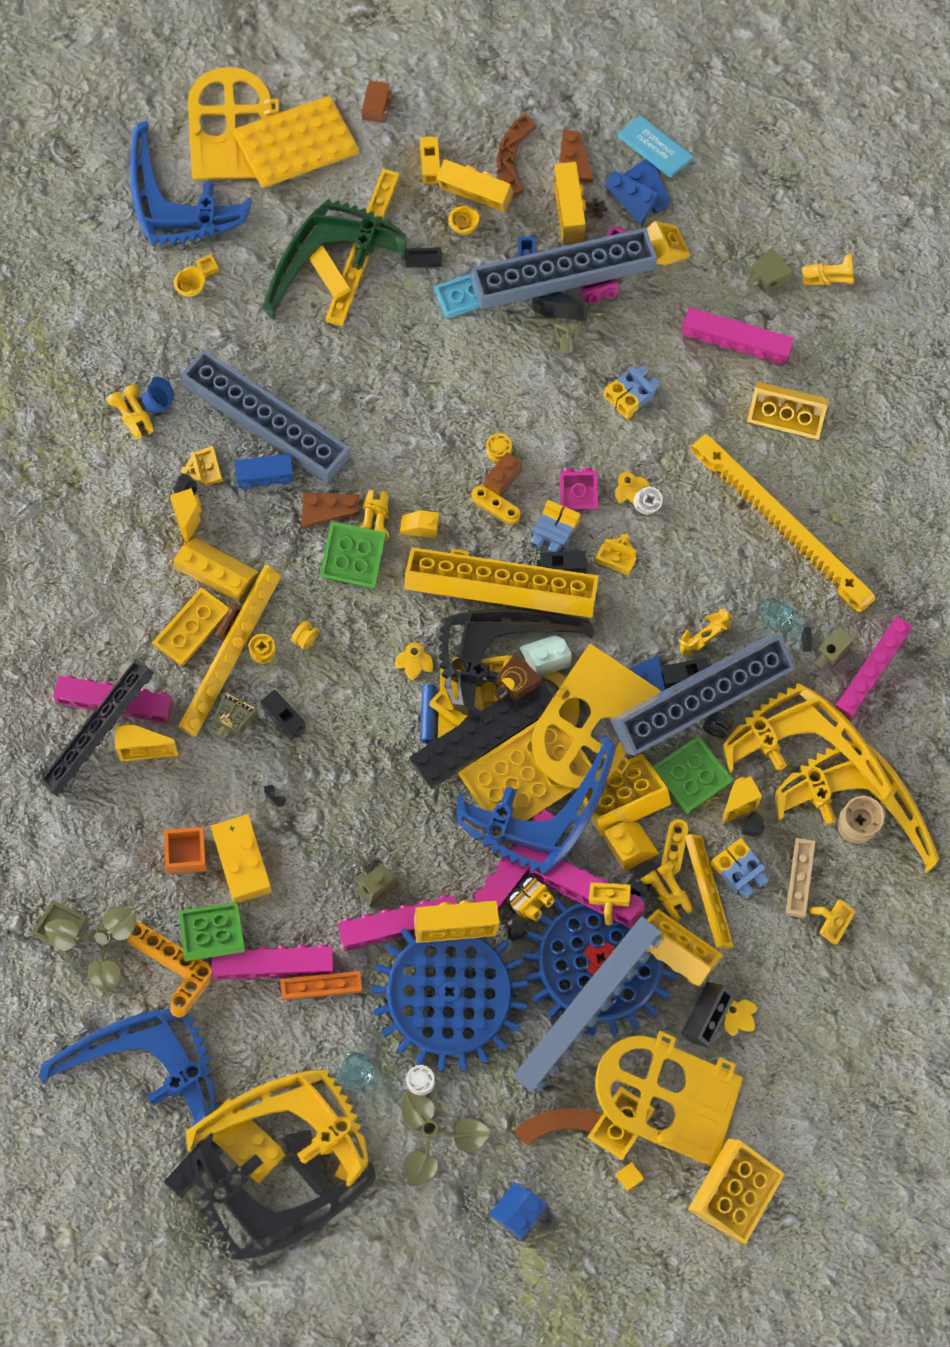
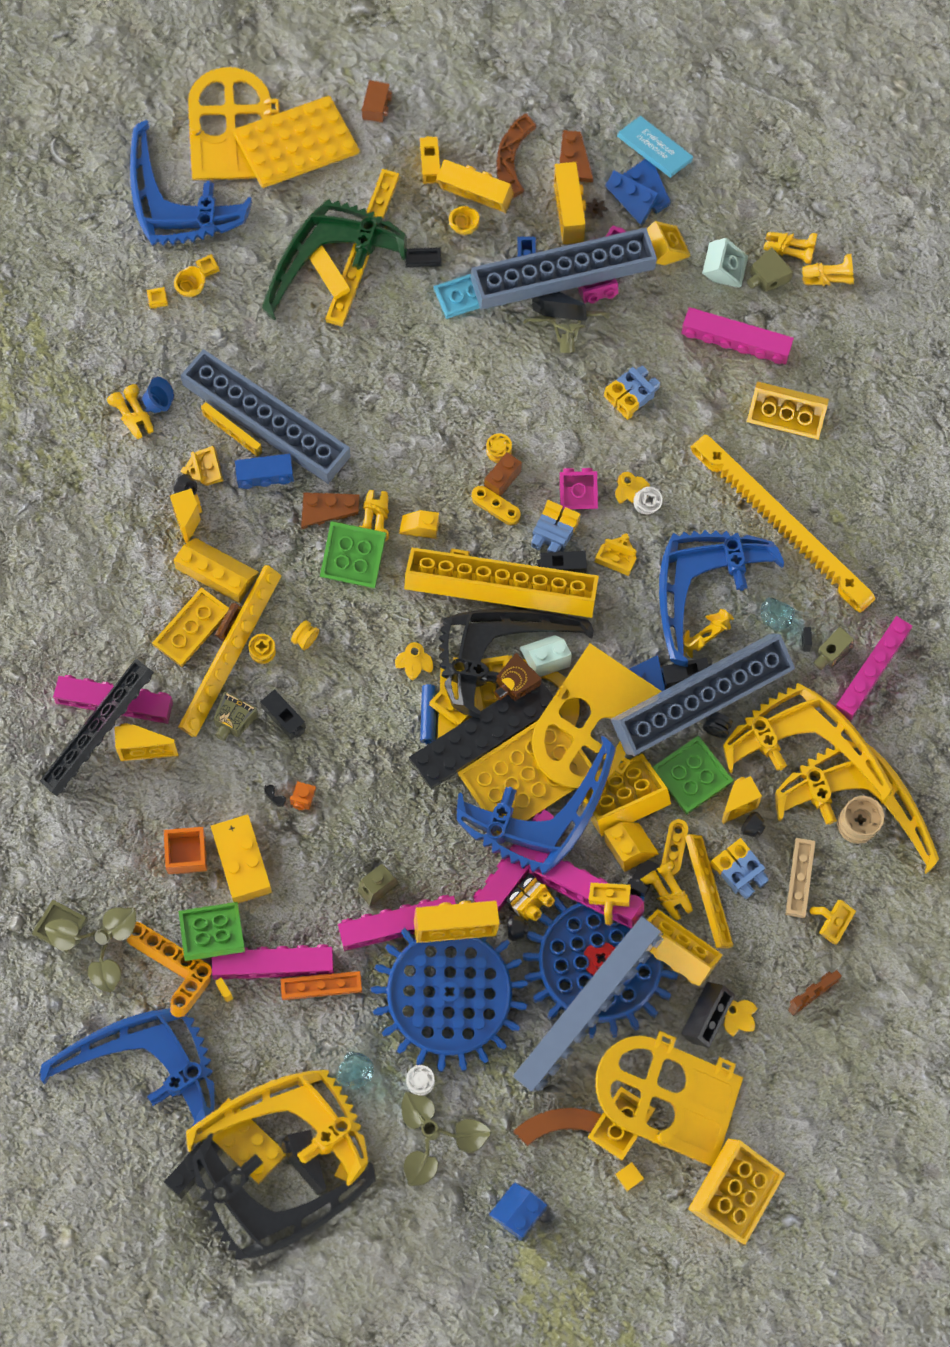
none -> yellow tile [147,287,168,309]
none -> yellow tile [201,402,262,457]
none -> yellow tile [215,977,233,1002]
none -> orange bracket [290,781,316,810]
none -> blue piece [659,530,784,667]
none -> light aqua slope [702,238,748,287]
none -> yellow piece [763,232,818,265]
none -> dark orange wing [788,970,842,1016]

